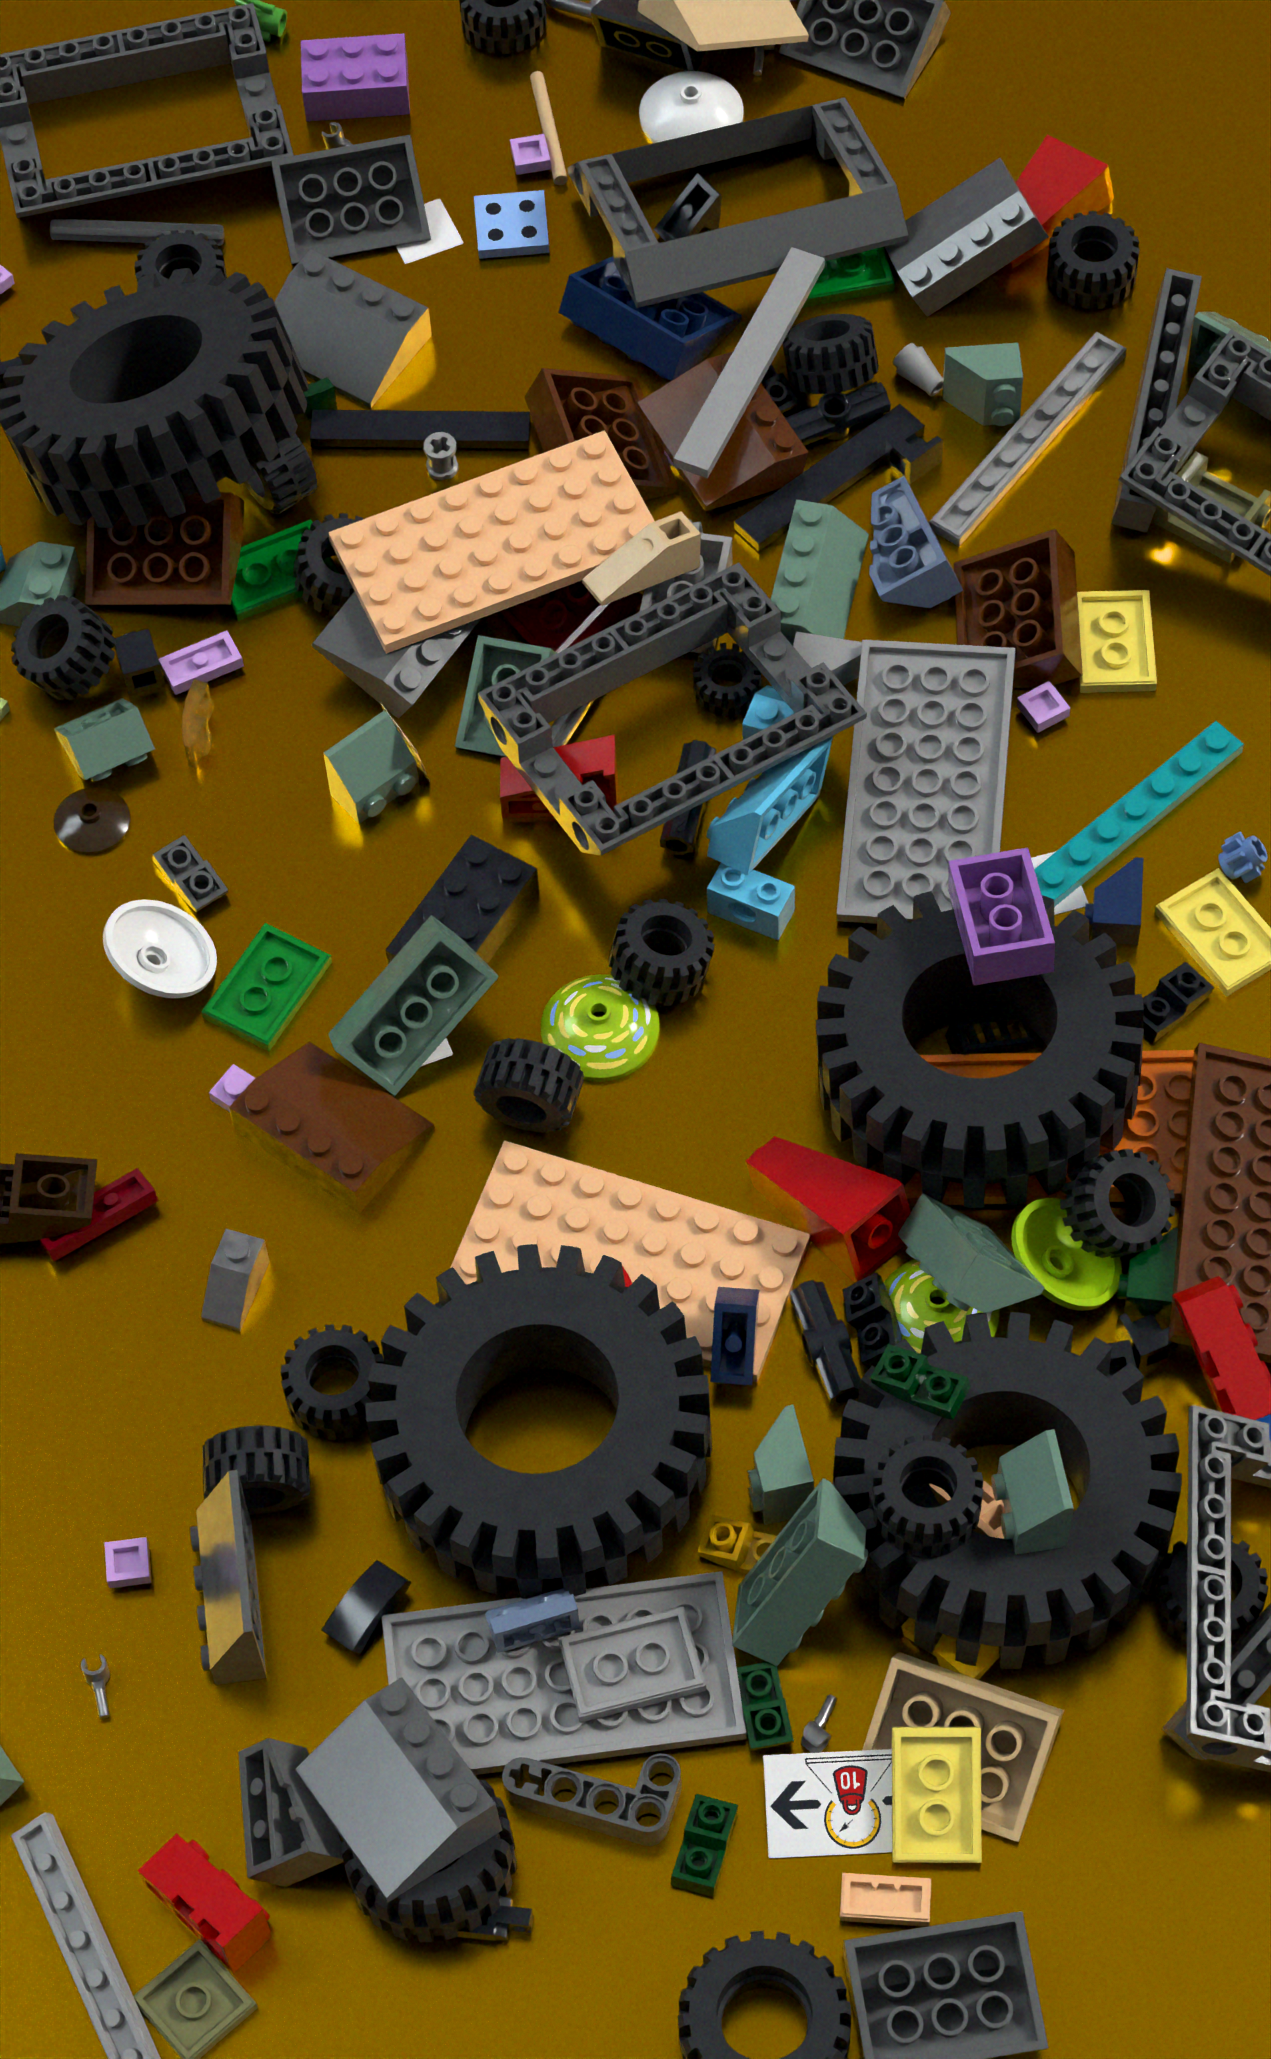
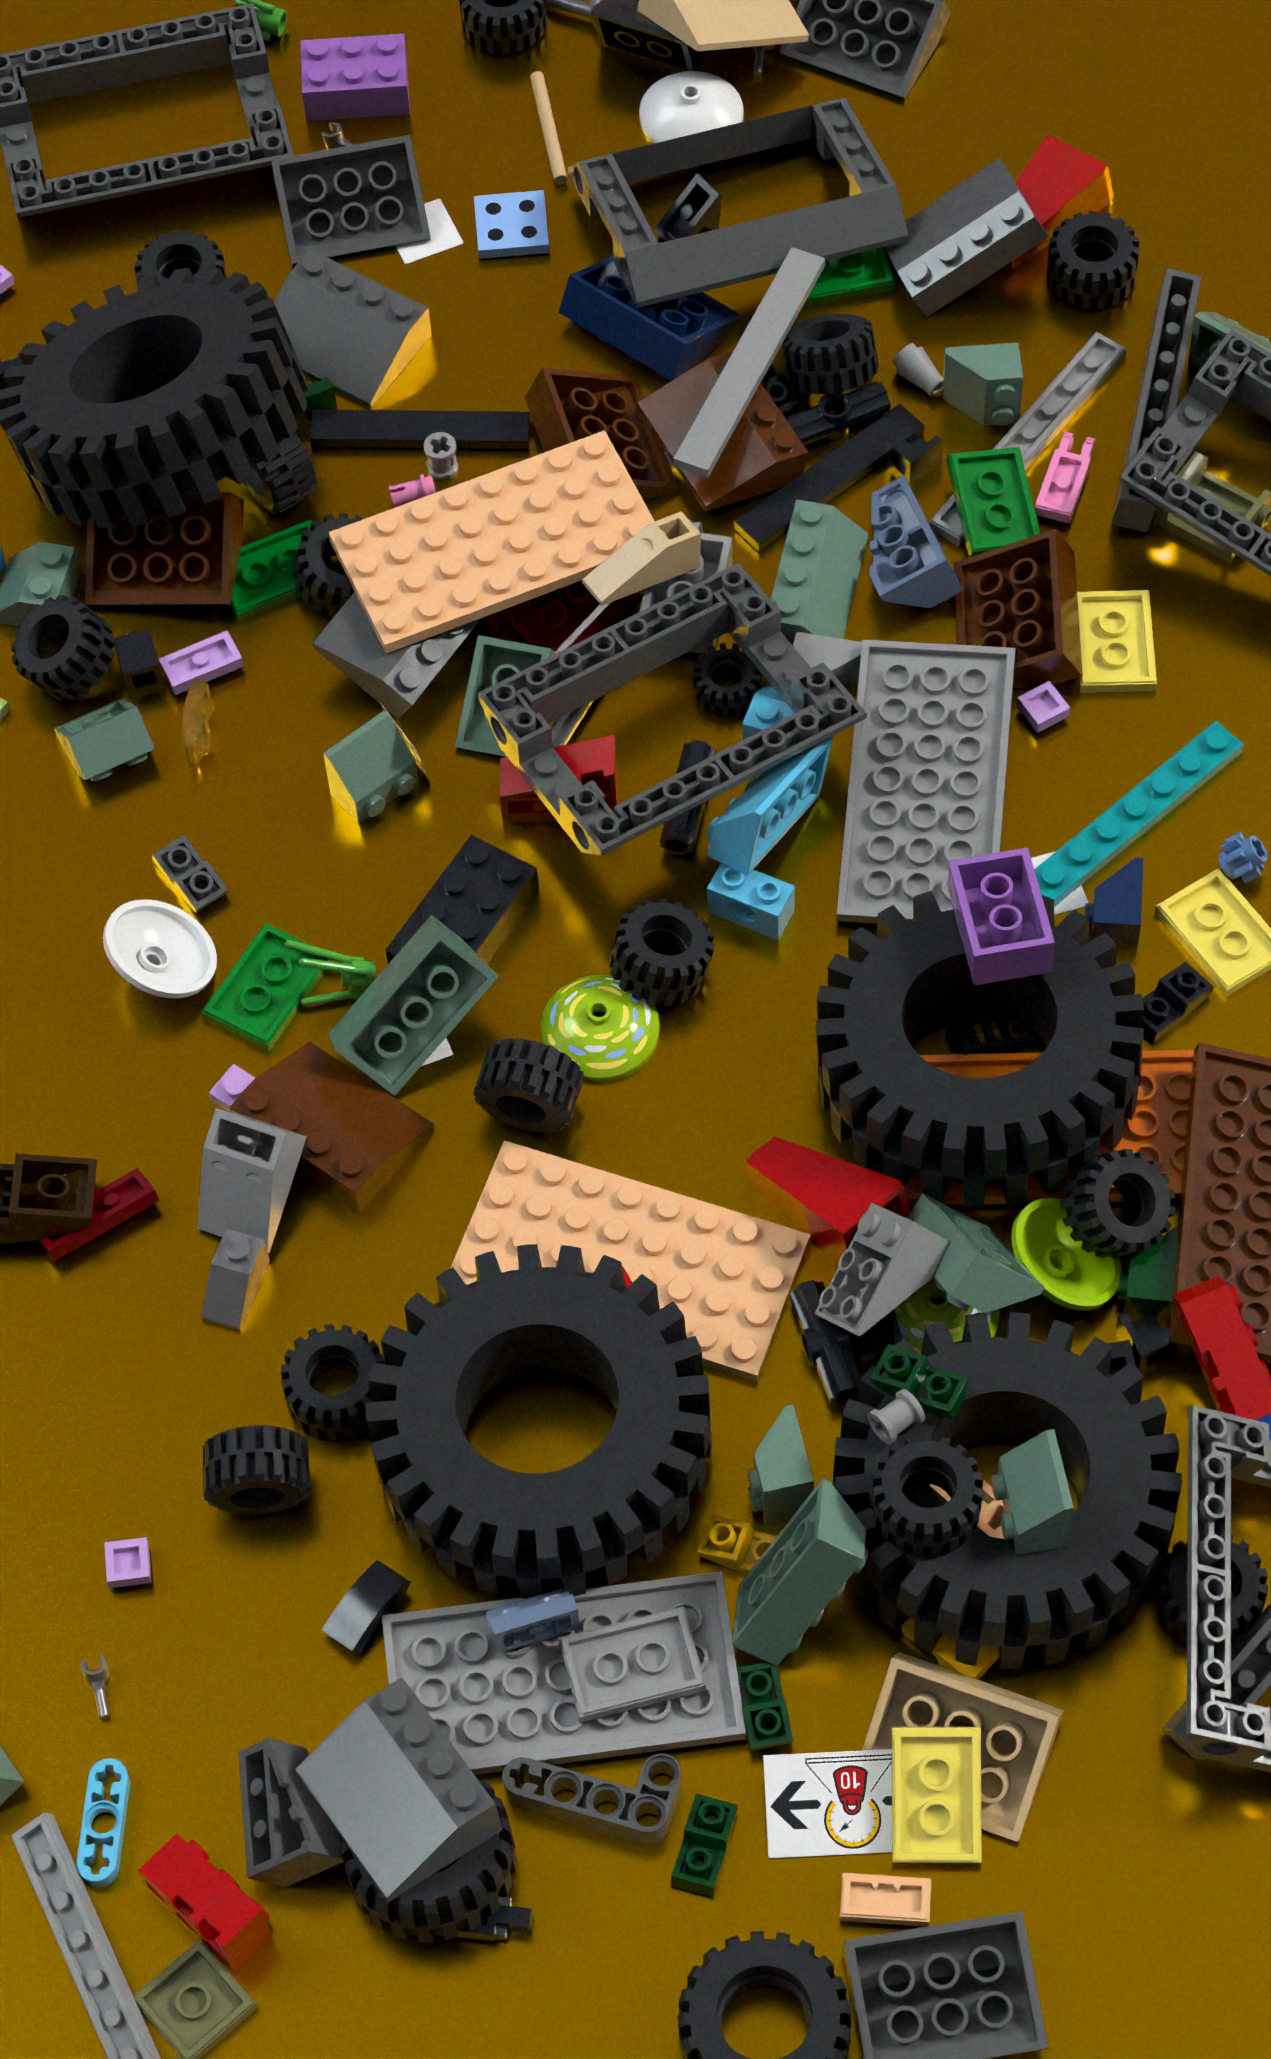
dark grey axle [50,219,225,246] -> none
dark brown dish [54,787,131,855] -> none
dark grey slope [190,1470,267,1685] -> none
lavender plate [510,134,551,175] -> none
dark blue slope [710,1287,760,1385] -> none
flat silver hand [801,1695,837,1753] -> none
none -> medium azure beam [77,1758,131,1888]
none -> light grey slope [197,1108,307,1253]
none -> bright green plant [285,940,376,1005]
none -> bright pink pin [389,474,436,508]
none -> light grey slope [814,1203,950,1337]
none -> light grey bush [867,1389,925,1445]
none -> green tile [946,447,1041,557]
none -> bright pink hinge [1035,431,1096,524]

